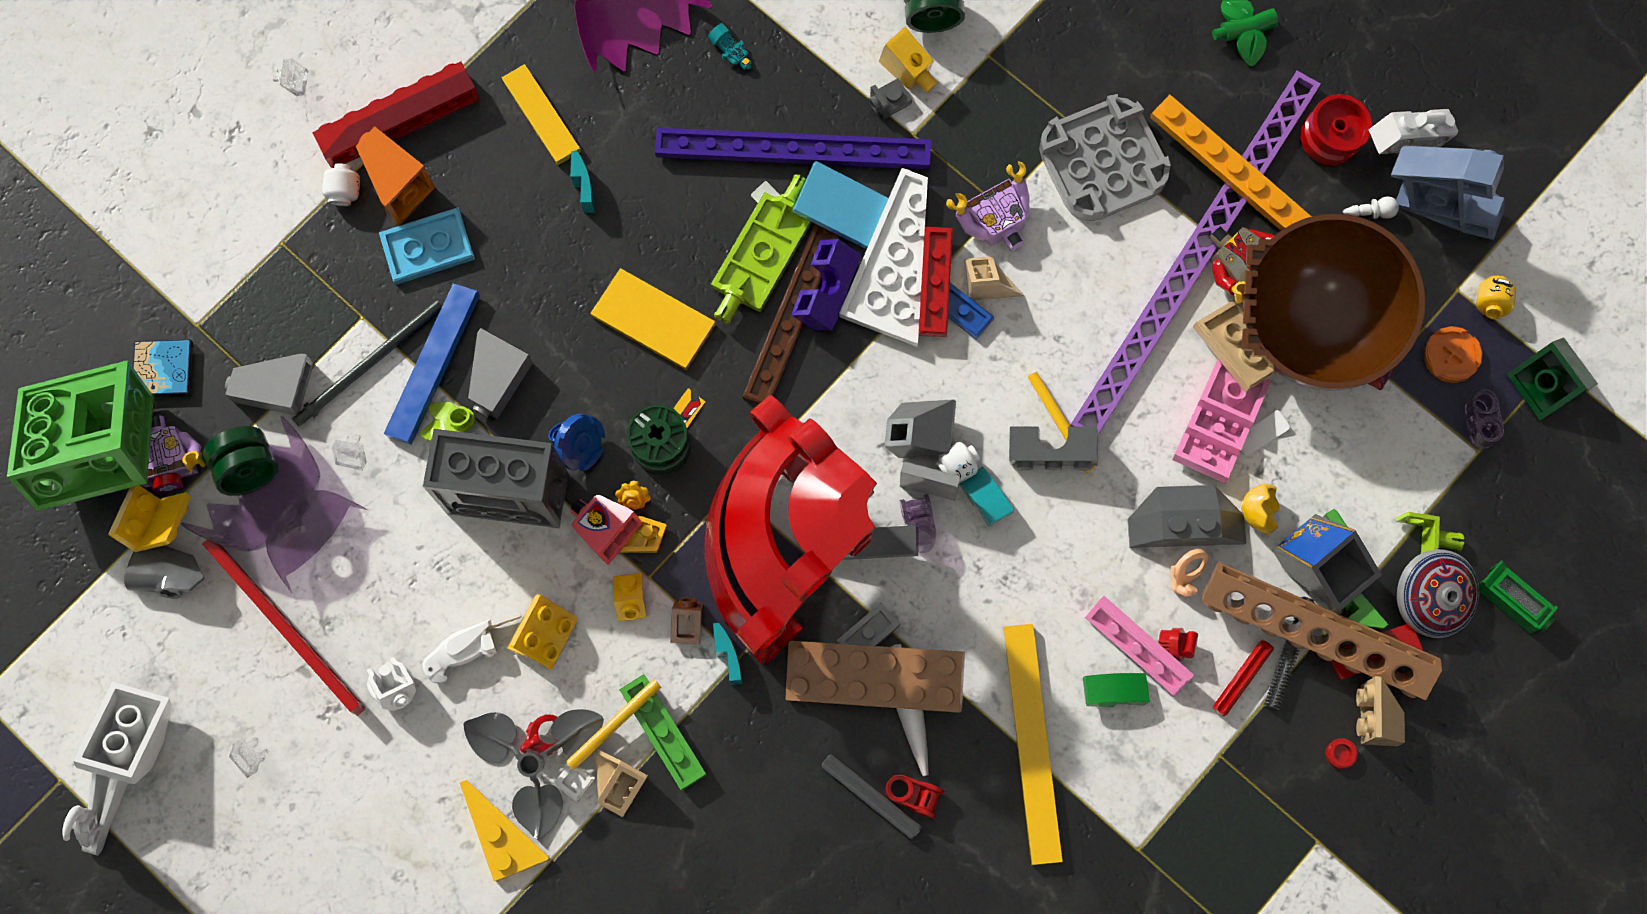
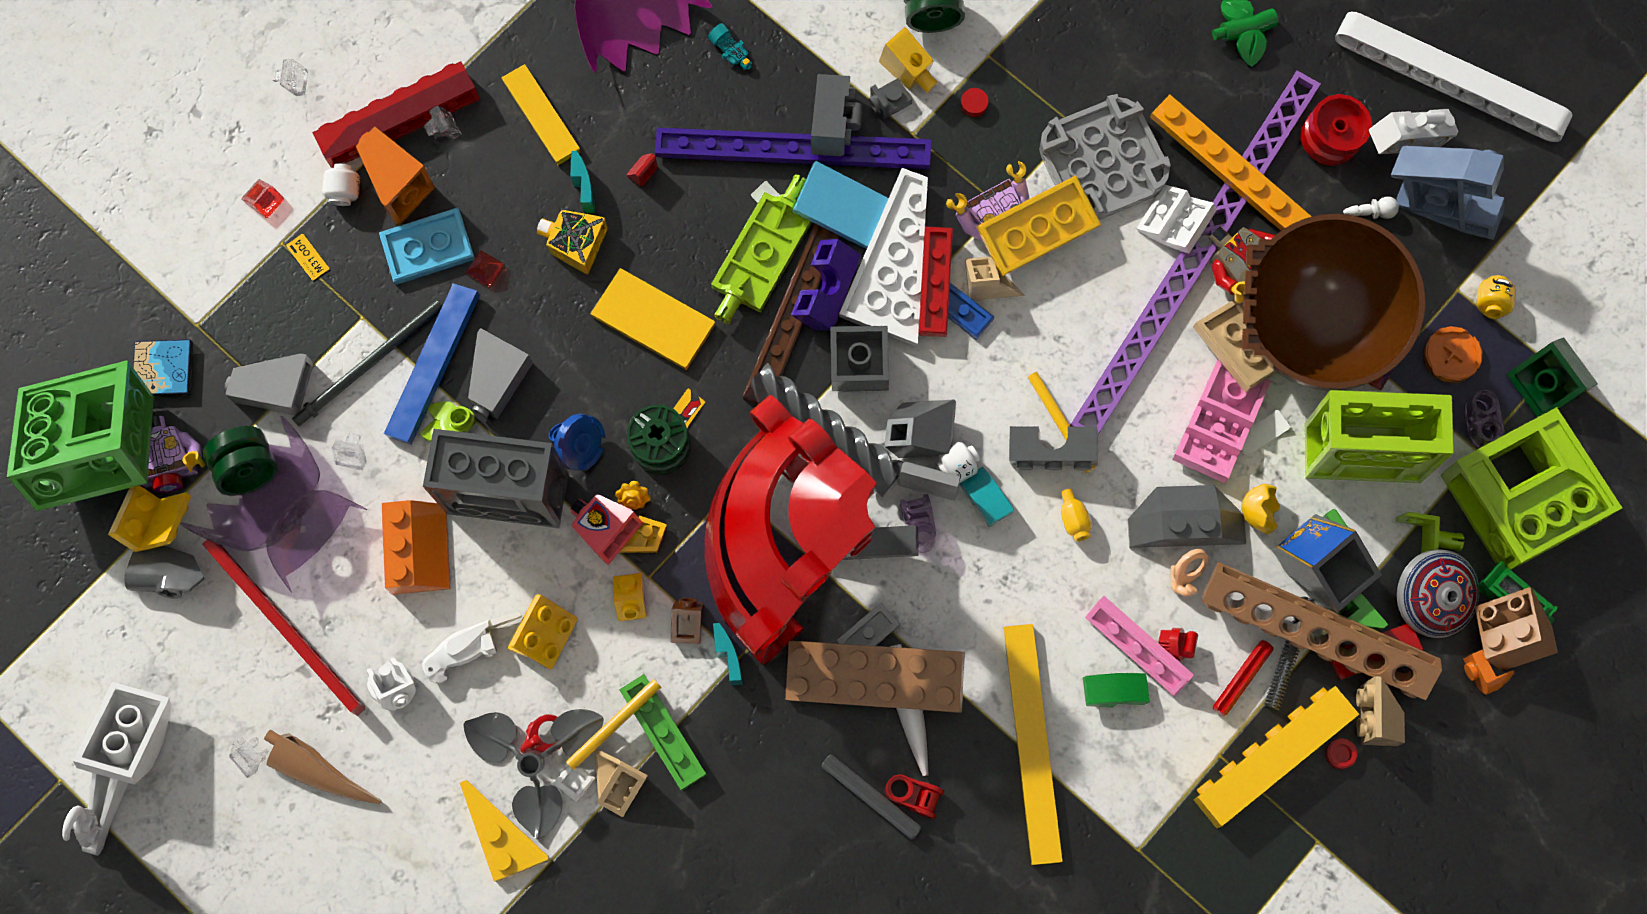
none -> clear red slope [241,179,284,218]
none -> medium nougat piece [264,730,382,804]
none -> yellow sticker [286,234,329,280]
none -> orange slope [382,500,451,595]
none -> clear tile [424,105,462,140]
none -> clear red slope [465,250,504,287]
none -> torso [537,210,608,274]
none -> red slope [626,153,658,187]
none -> dark grey piece [744,363,903,497]
none -> dark grey piece [811,74,863,156]
none -> dark grey brick [831,326,889,391]
none -> red tile [961,88,989,117]
none -> yellow tile [976,175,1101,277]
none -> yellow plant [1061,488,1092,542]
none -> white slope [1136,185,1217,254]
none -> yellow brick [1194,686,1359,828]
none -> lime piece [1304,390,1454,483]
none -> white beam [1335,12,1573,142]
none -> lime piece [1440,407,1622,570]
none -> orange plate [1463,650,1515,695]
none -> medium nougat slope [1475,587,1558,671]

